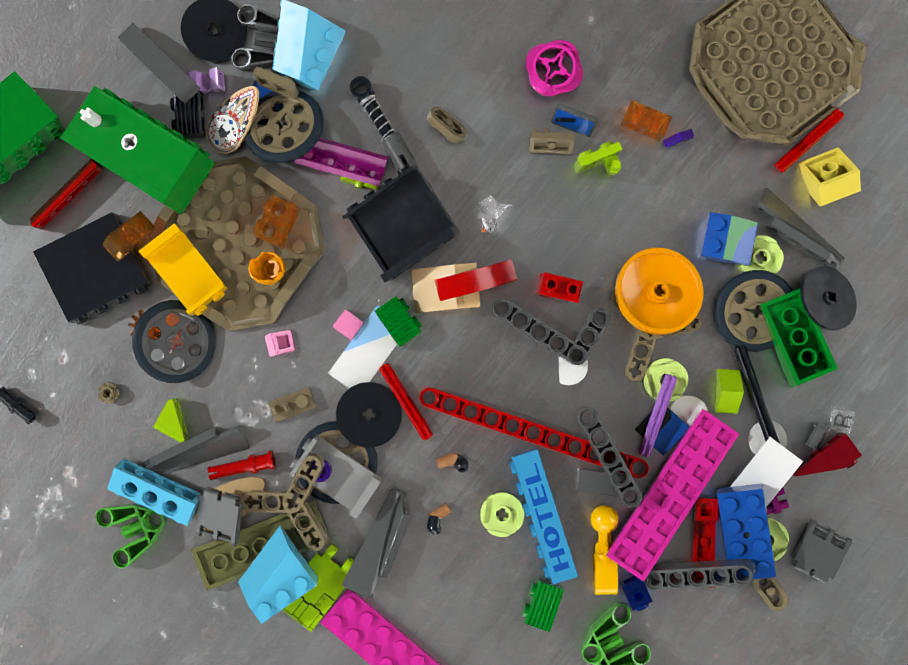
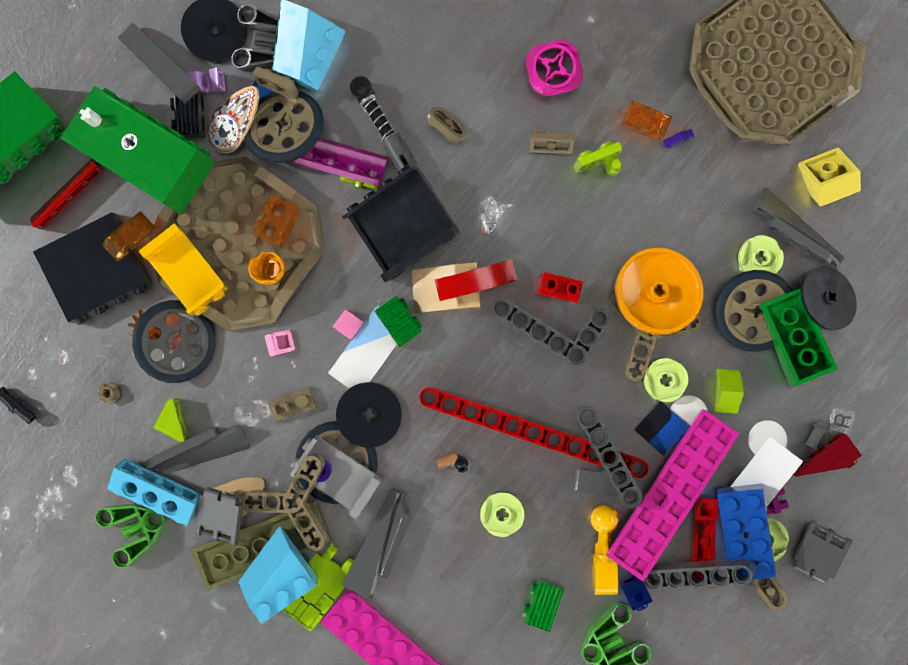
red pin [208,450,276,481] -> none
red axle [379,363,433,441] -> none
arm [427,503,452,535] -> none
dark azure brick [509,448,578,585] -> none
slope [551,103,598,137] -> none
white sticker [558,347,588,385] -> none
medium lavender axle [639,374,677,457] -> none
blue slope [701,212,758,266] -> none
black axle [733,345,780,444] -> none
red axle [775,109,845,173] -> none

